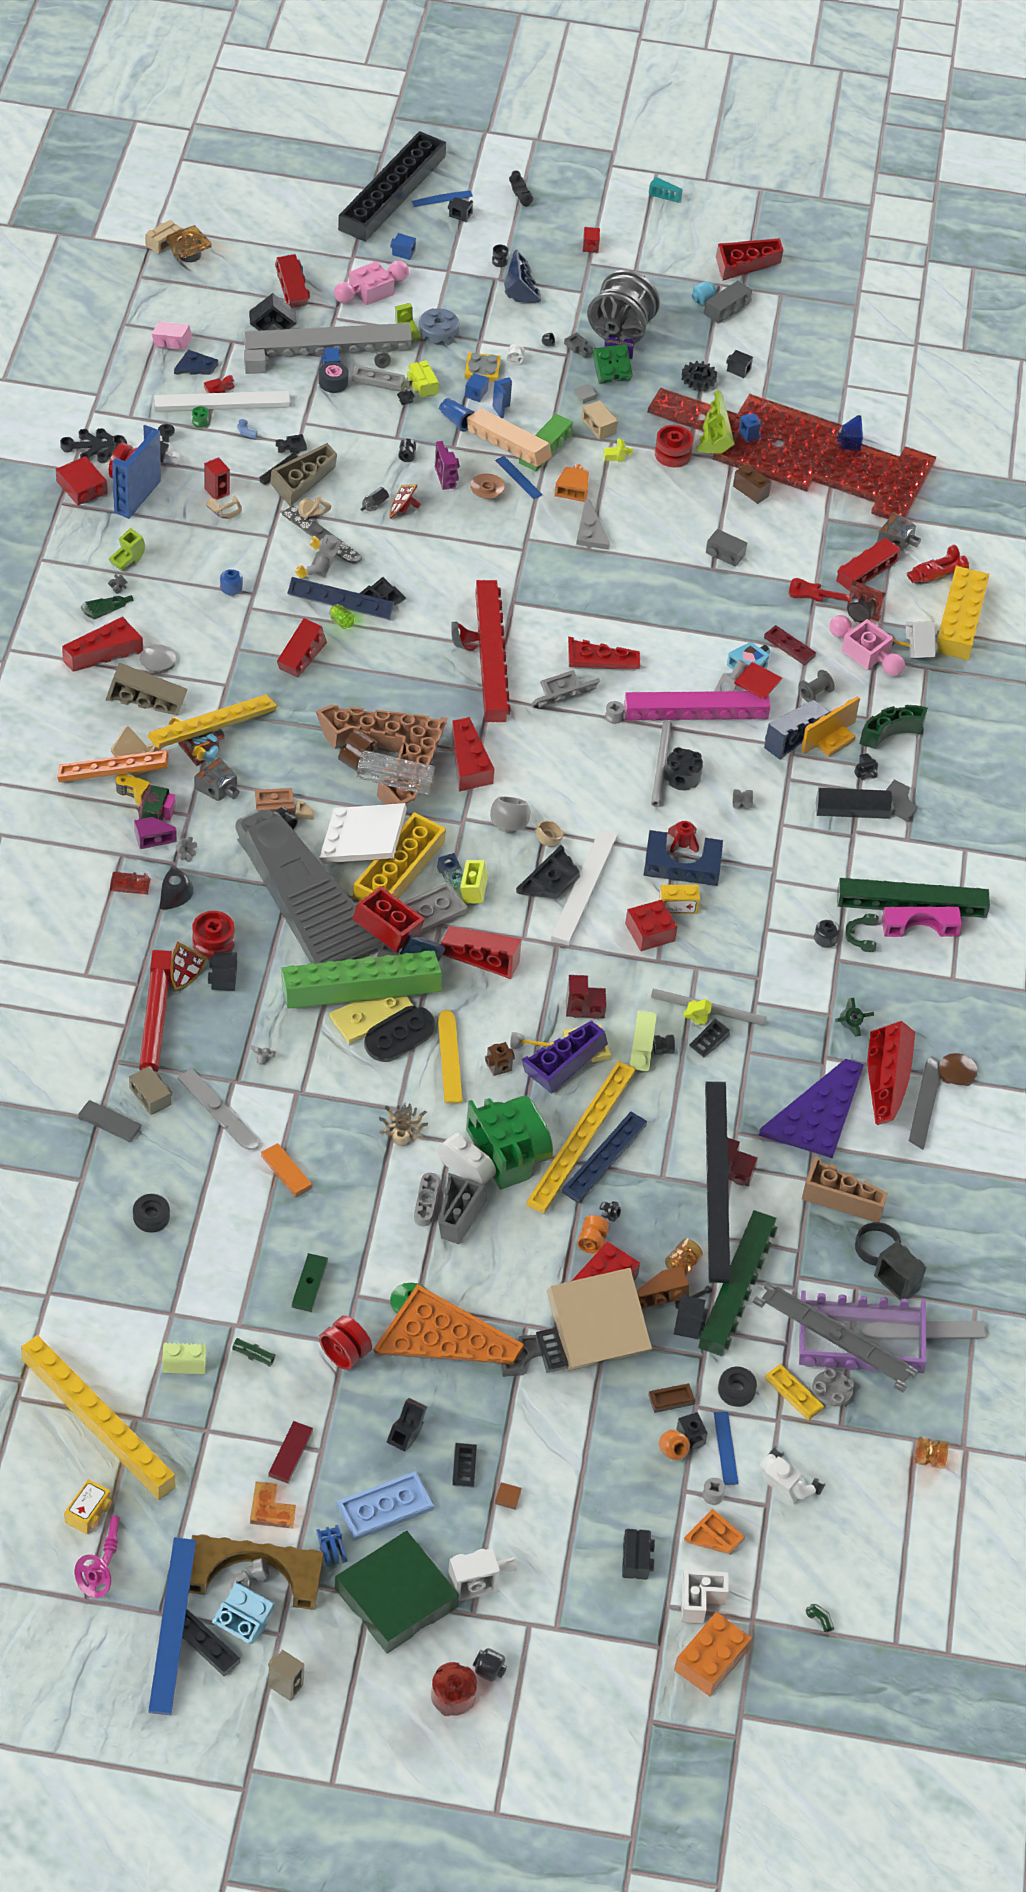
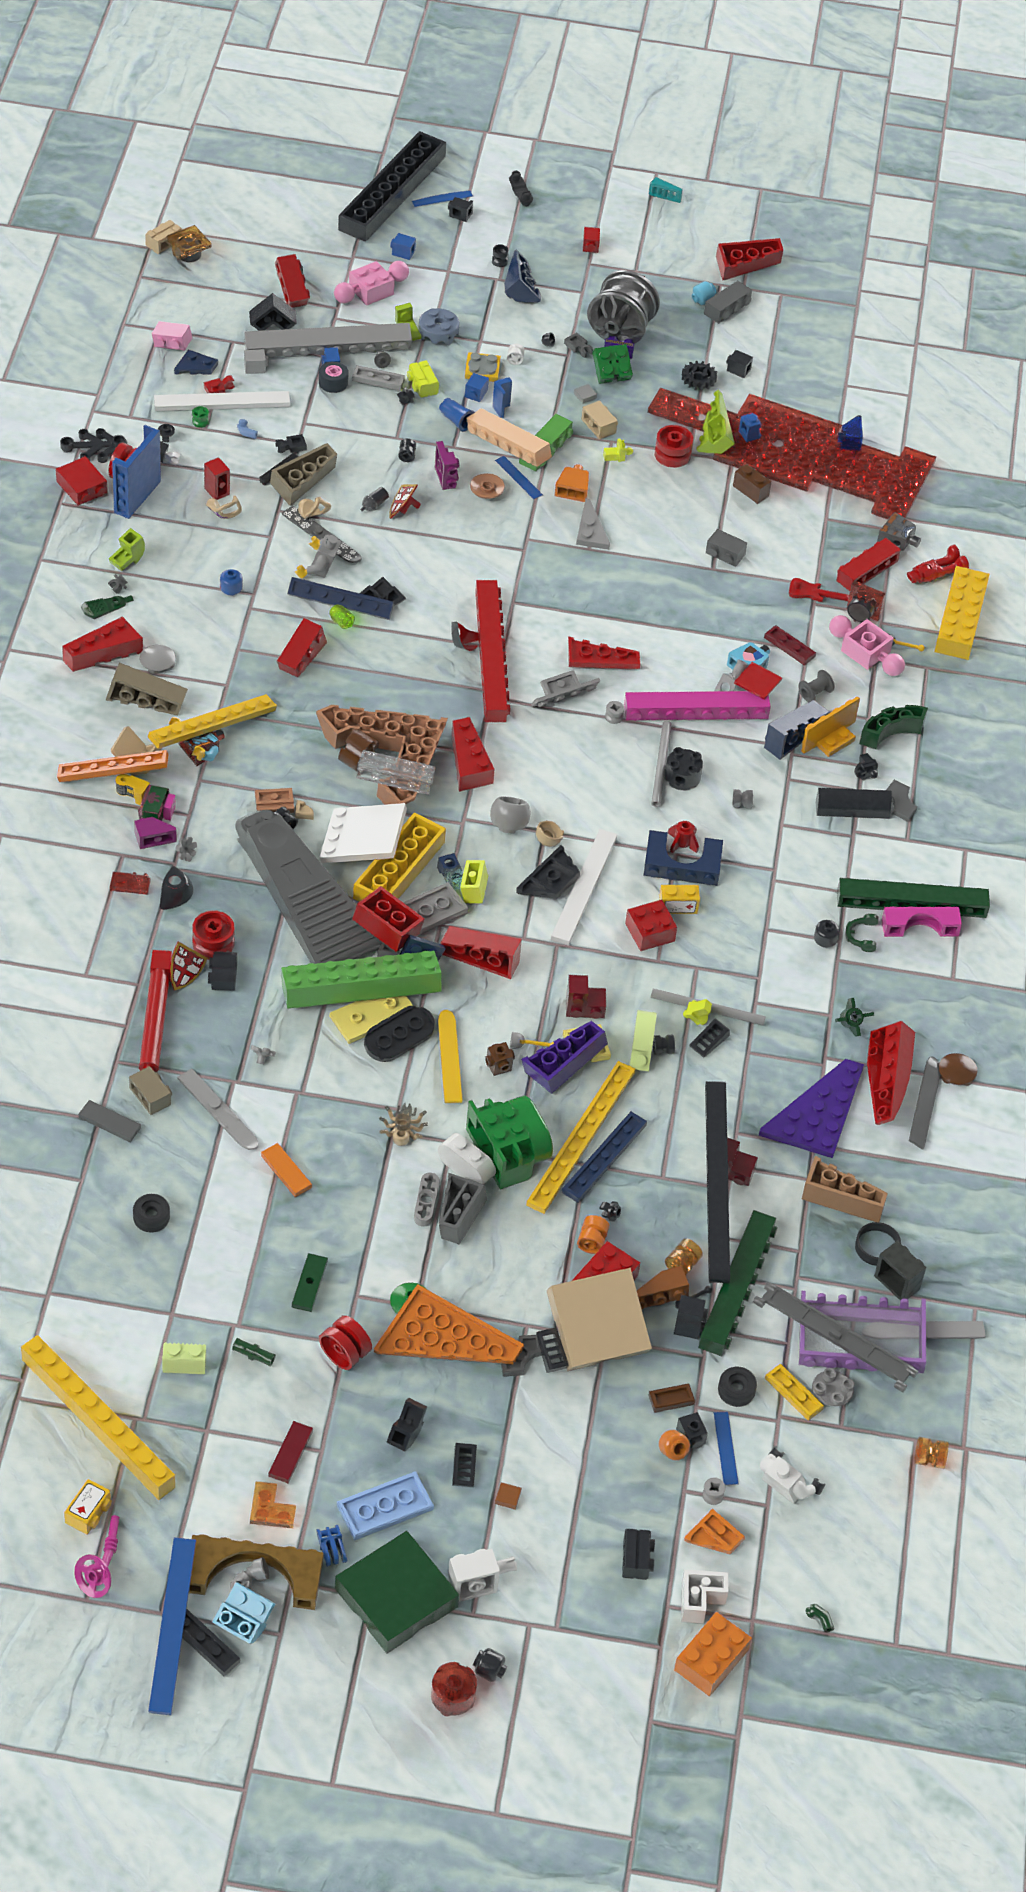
dark grey torso [194,758,240,801] -> none
dark tan brick [268,1649,304,1701] -> none
white brick [906,621,938,658] -> none

